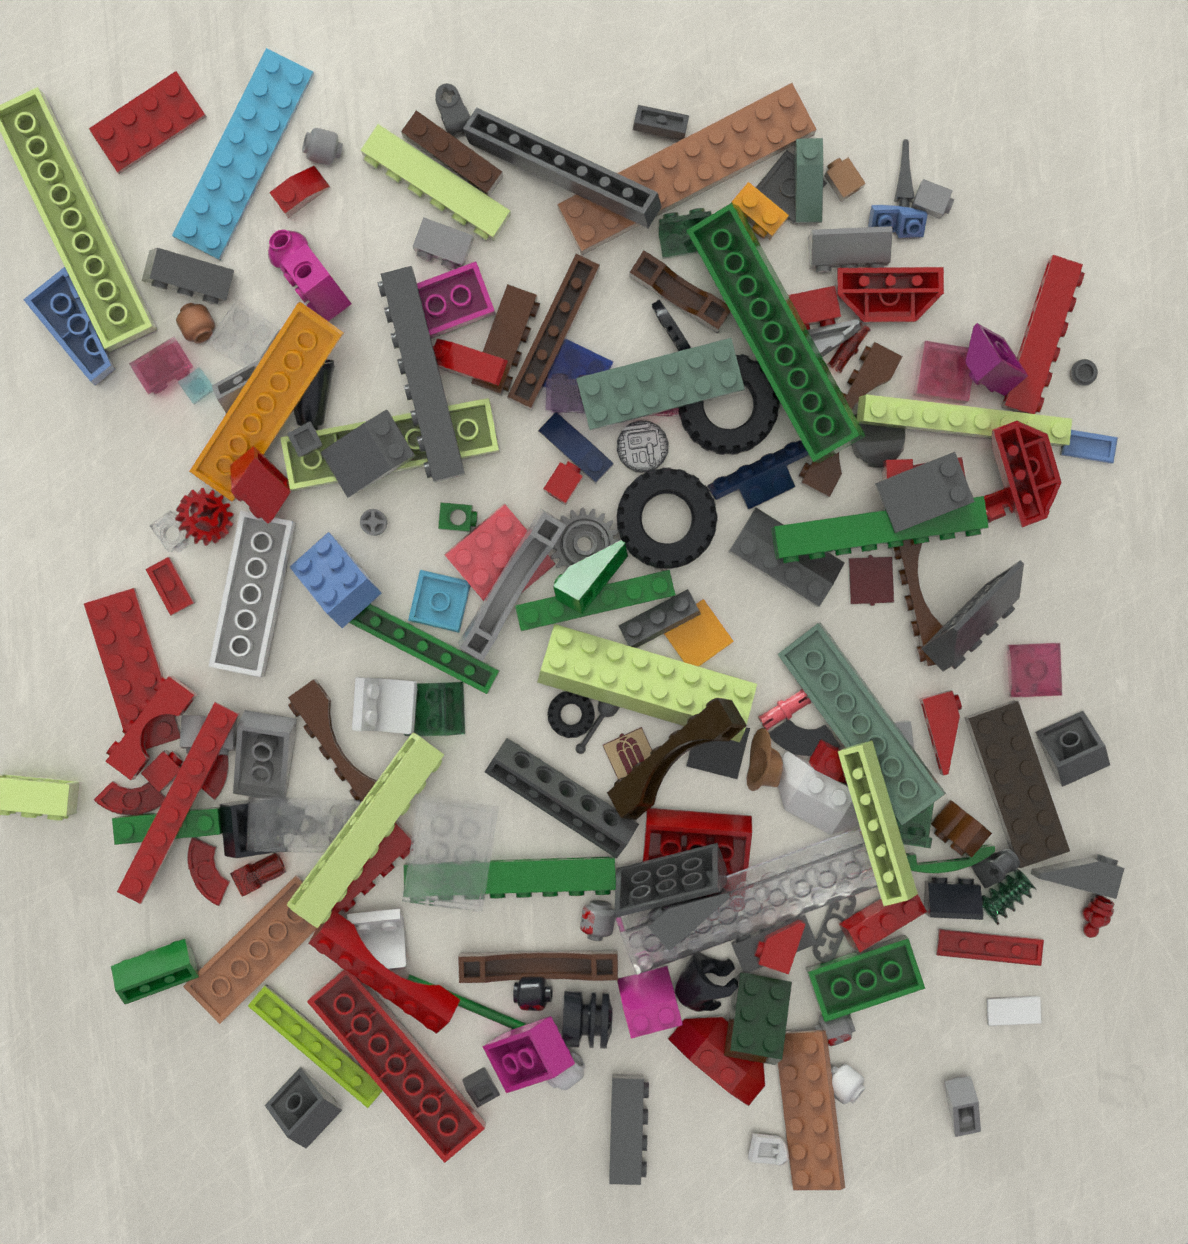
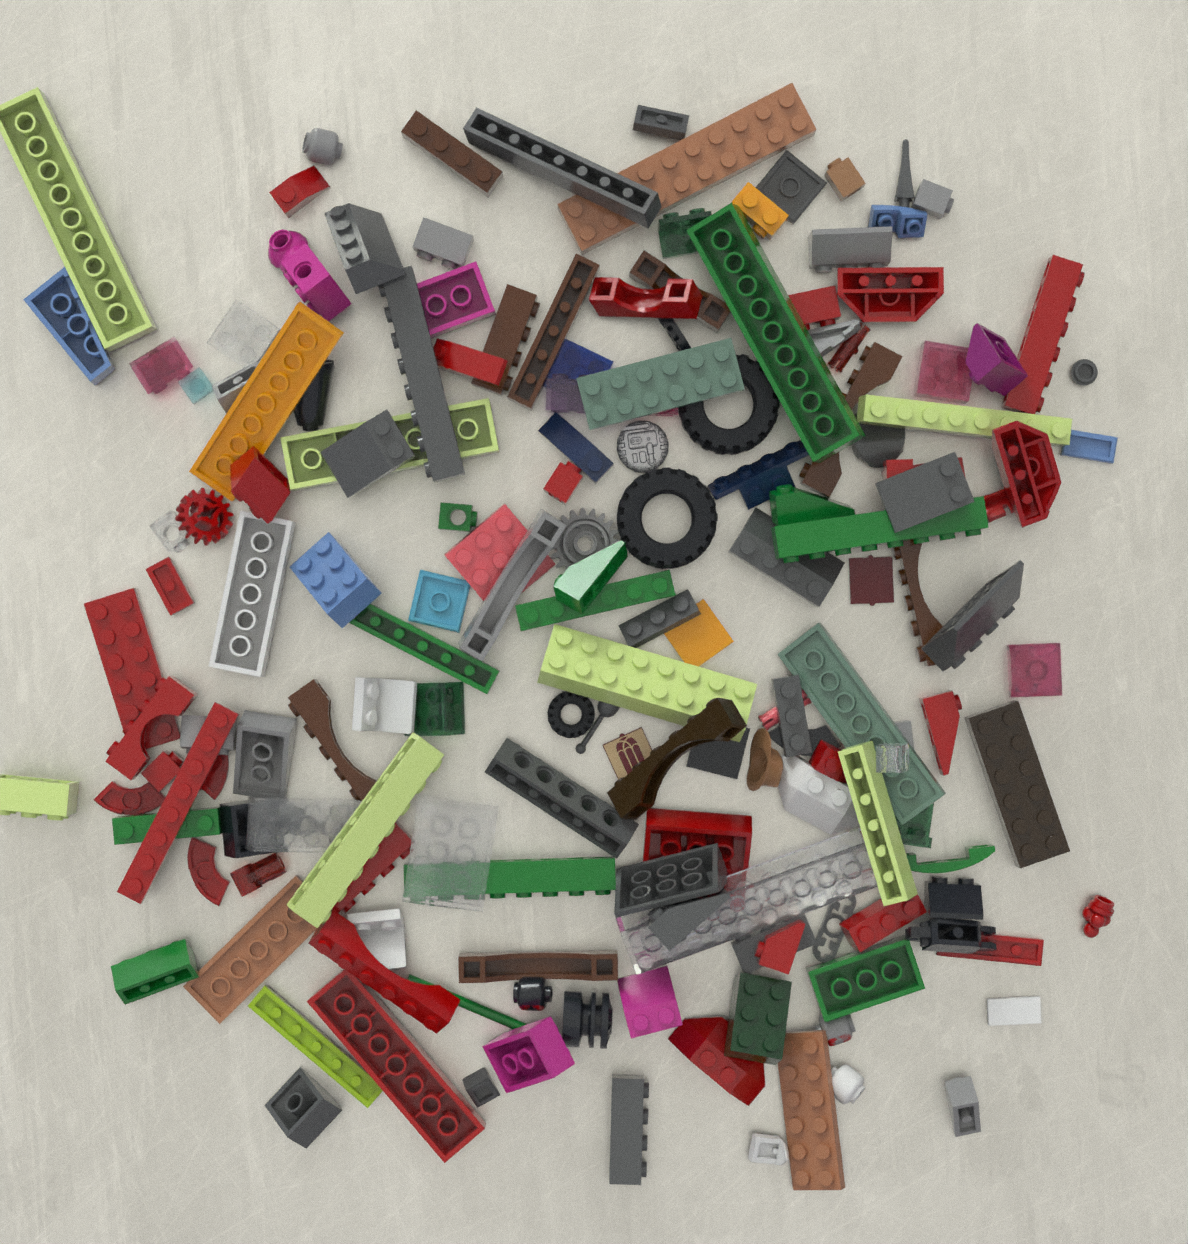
red plate [89,71,207,174] -> none
dark grey wedge [142,248,234,305] -> none
medium azure plate [172,48,314,260] -> none
nougat head [176,303,215,343] -> none
dark grey plate [287,421,323,458] -> none
light grey wheel [360,509,388,536] -> none
yellowish green brick [361,124,511,241] -> none
dark grey piece [435,83,470,136] -> none
white head [547,1051,585,1090] -> none
light grey head [580,900,615,941] -> none
black piece [675,952,738,1012] -> none
sand green slope [794,138,824,223] -> none
reddish brown brick [931,800,992,858] -> none
dark grey piece [971,849,1020,888] -> none
clear green piece [982,869,1037,925] -> none
dark grey slope [1031,854,1125,899] -> none
dark grey slope [1036,711,1110,787] -> none
none -> dark grey slope [324,203,406,294]
none -> red arch [589,277,702,319]
none -> green slope [769,485,855,526]
none -> dark grey plate [771,674,812,757]
none -> clear brick [876,743,909,773]
none -> black hinge [905,918,997,954]

